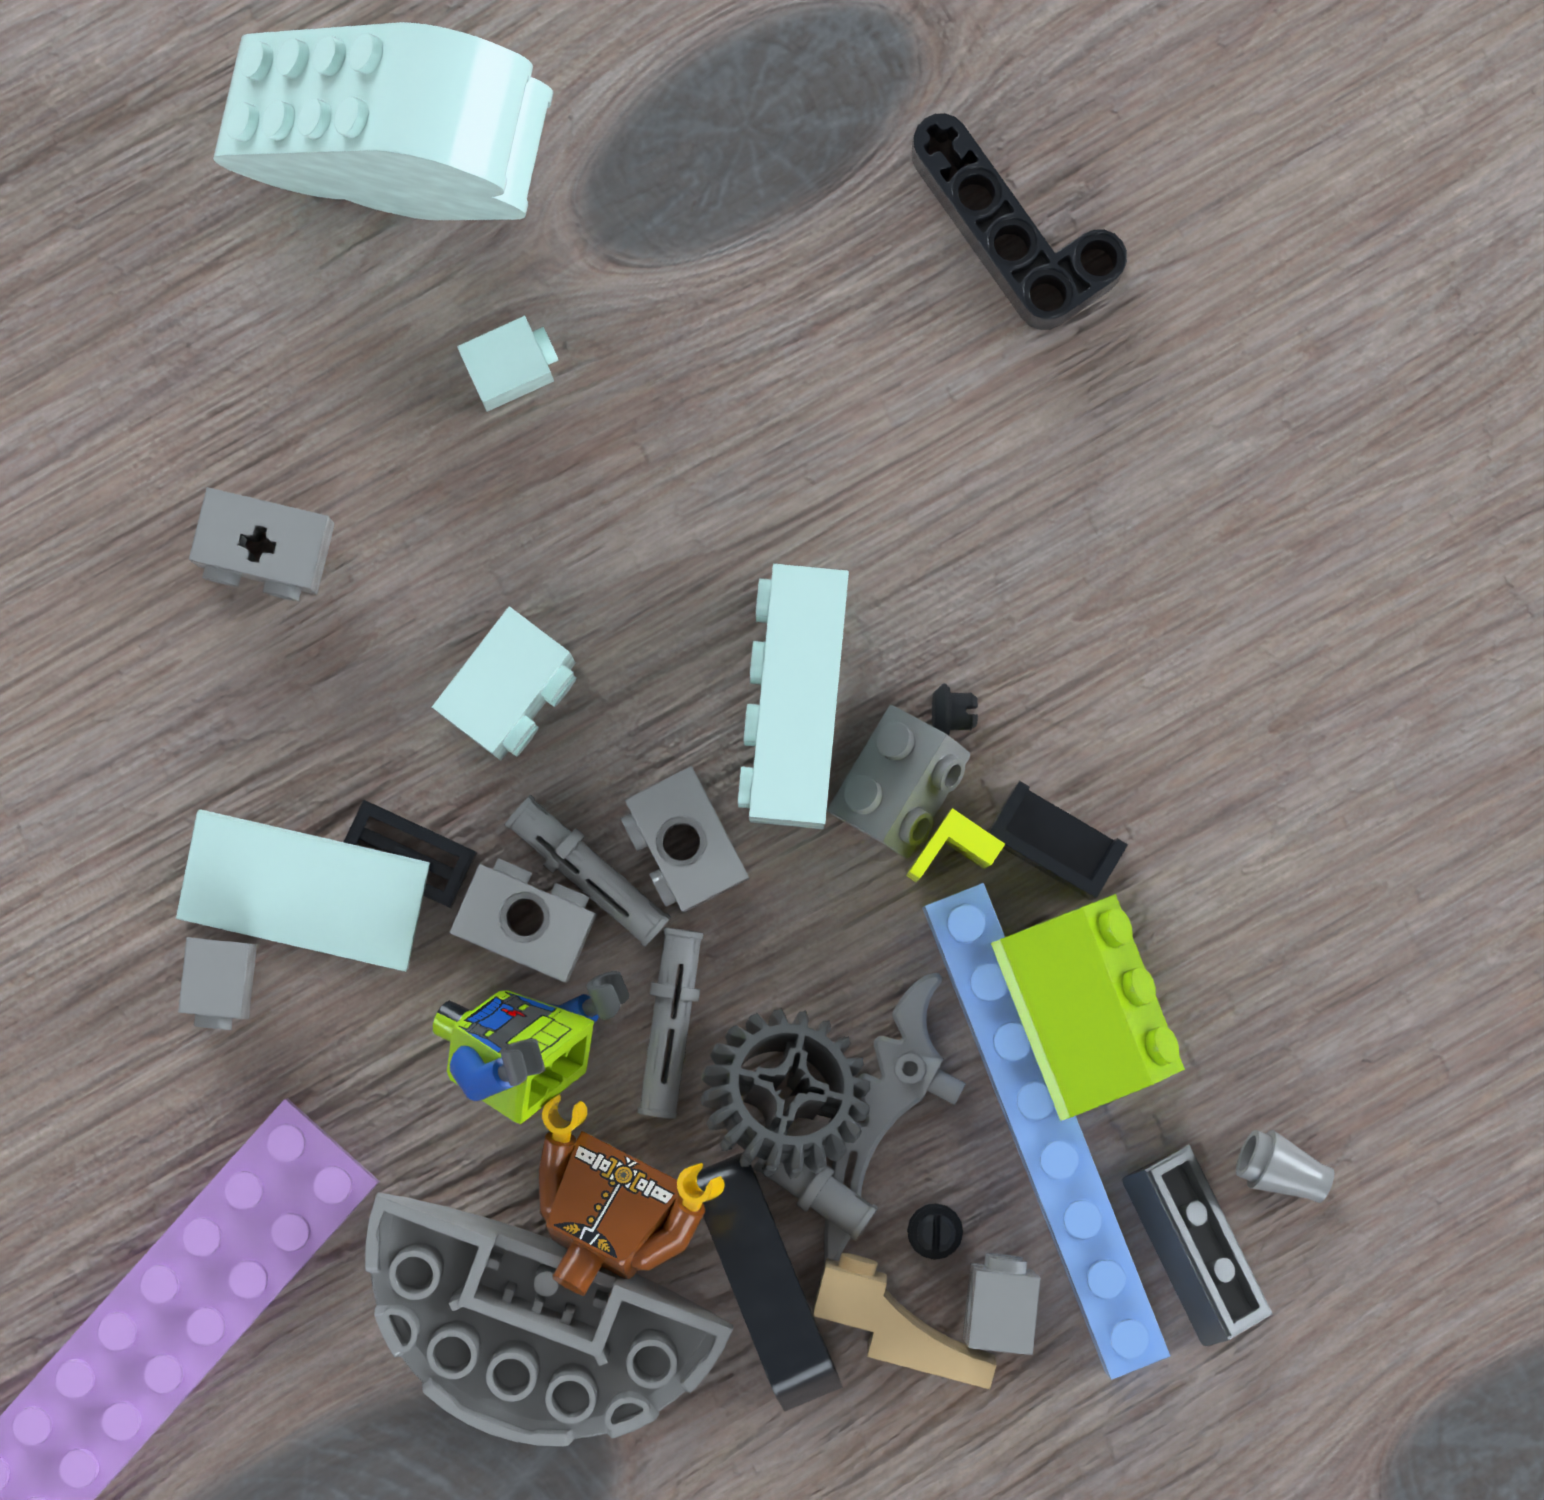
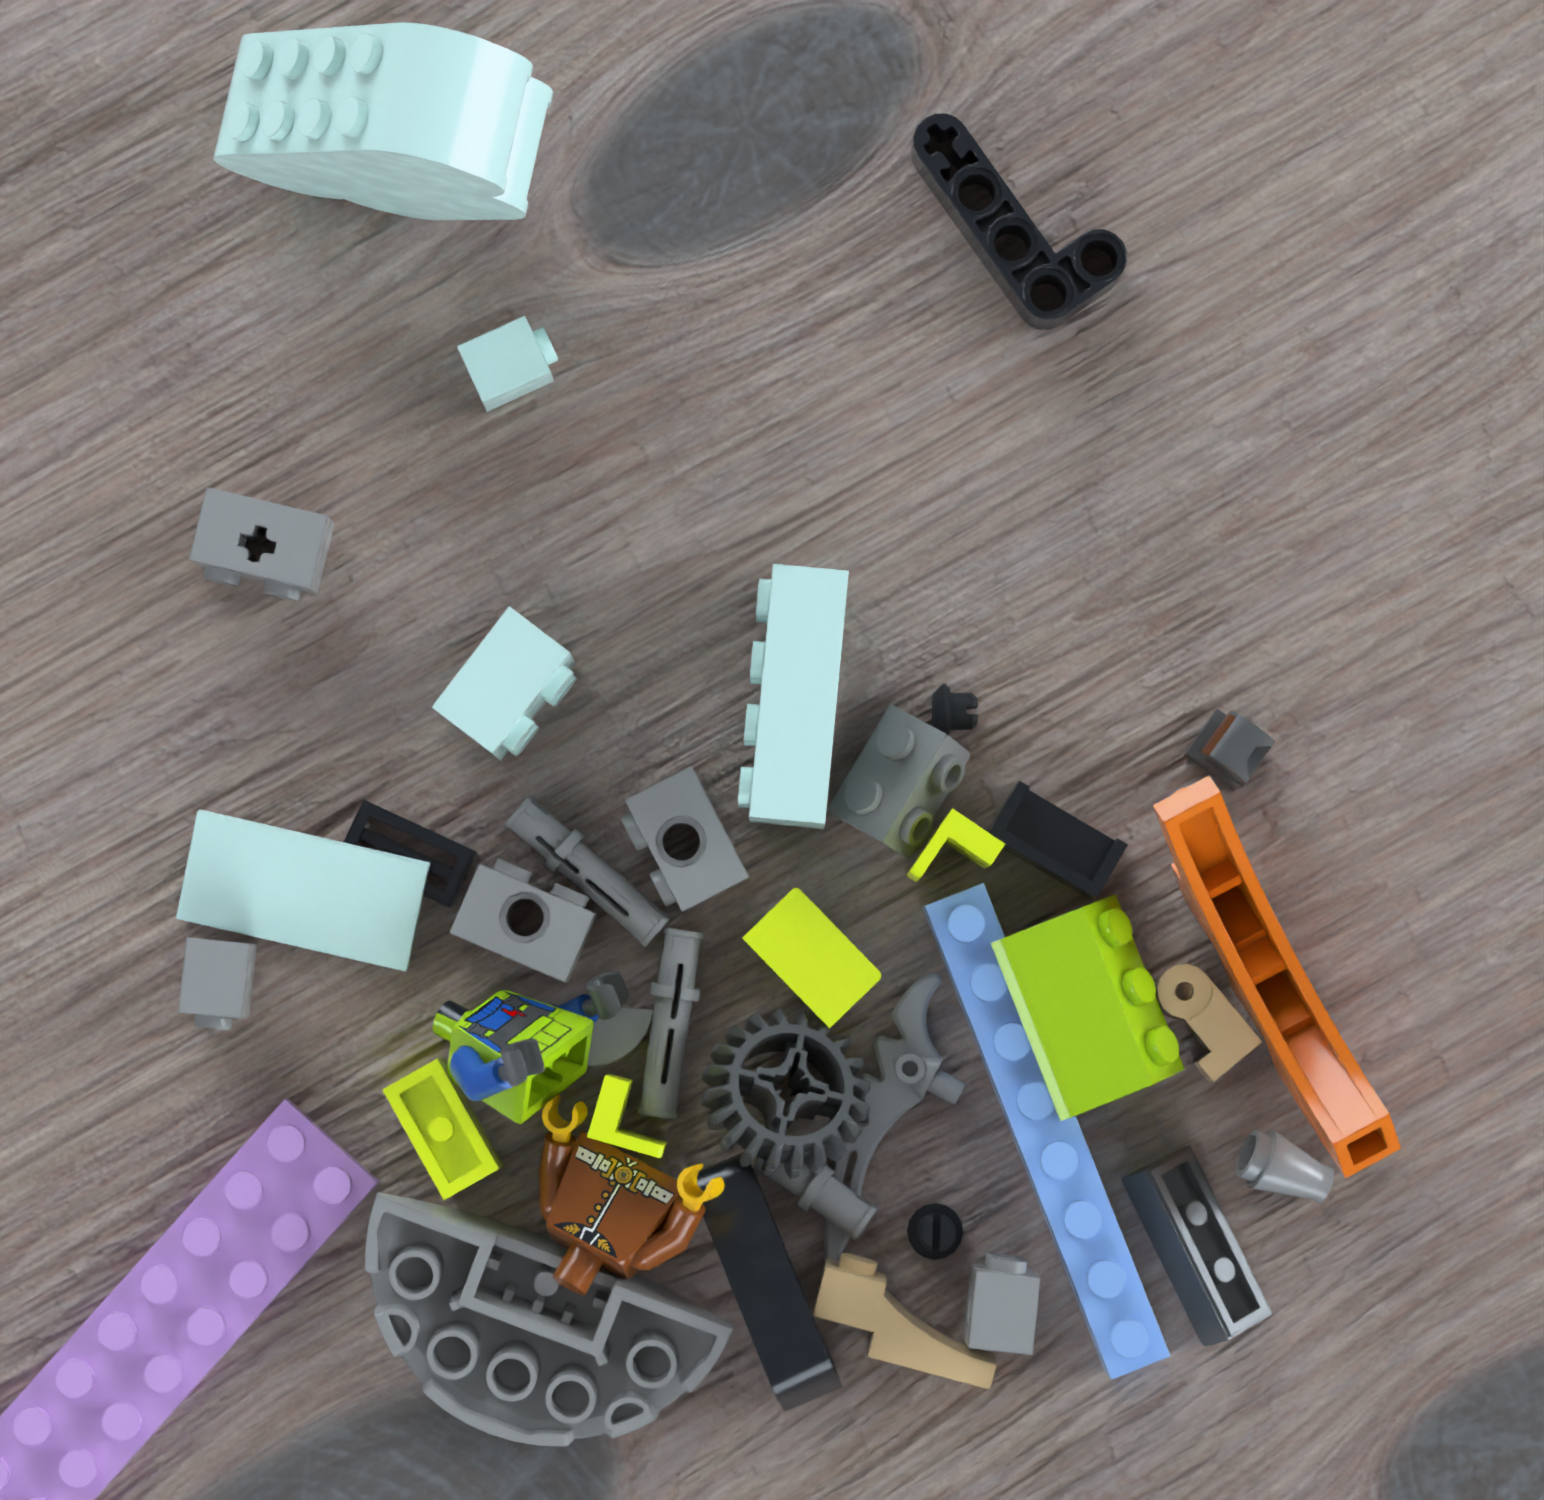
none -> neon yellow panel [382,1057,504,1200]
none -> light grey tile [587,1007,654,1066]
none -> neon yellow panel [587,1073,667,1158]
none -> neon yellow panel [742,888,881,1028]
none -> orange arch [1153,776,1401,1179]
none -> tan leg [1155,964,1262,1082]
none -> dark grey leg [1184,709,1275,791]

